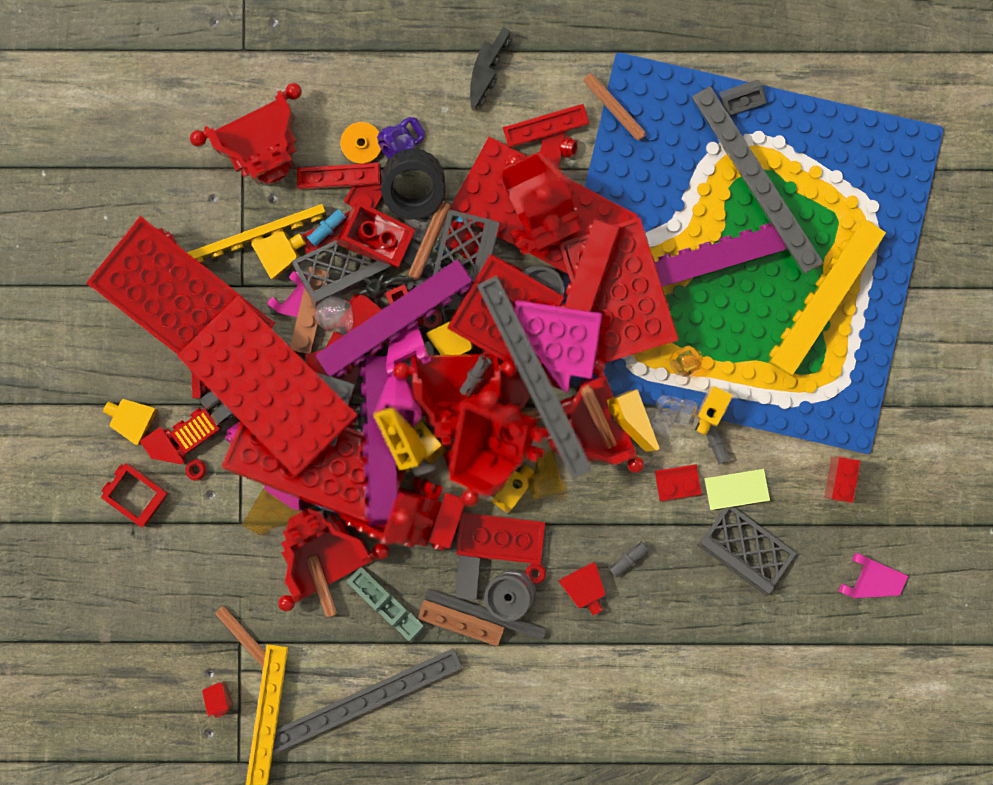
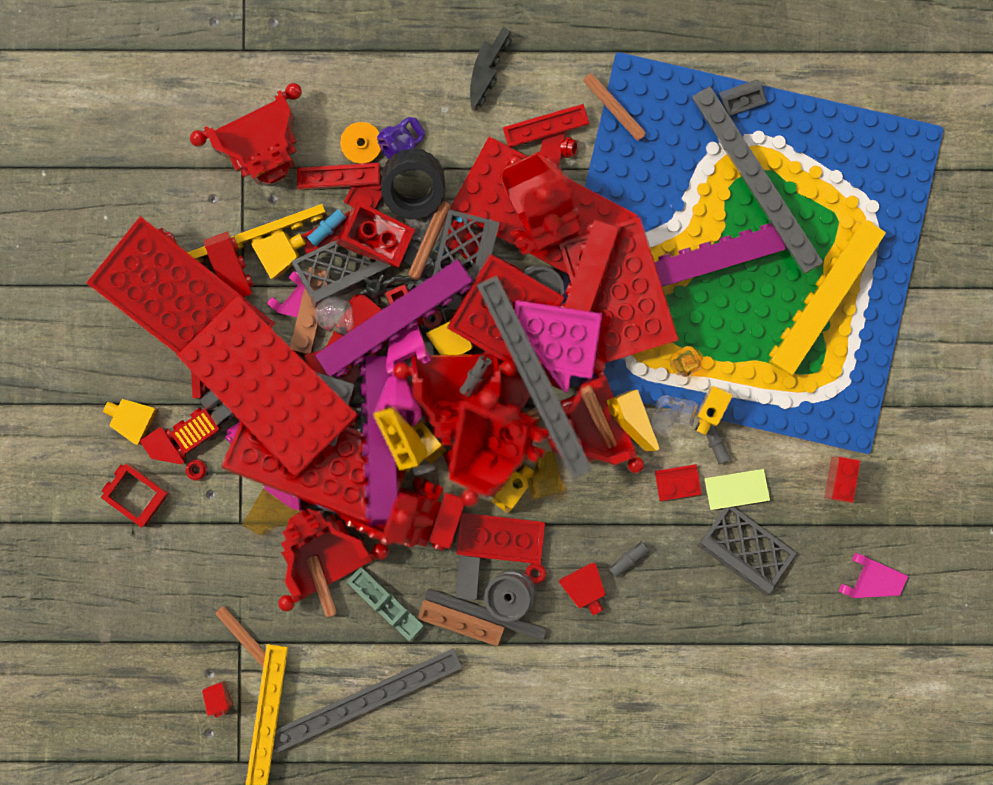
none -> red brick [204,231,254,297]

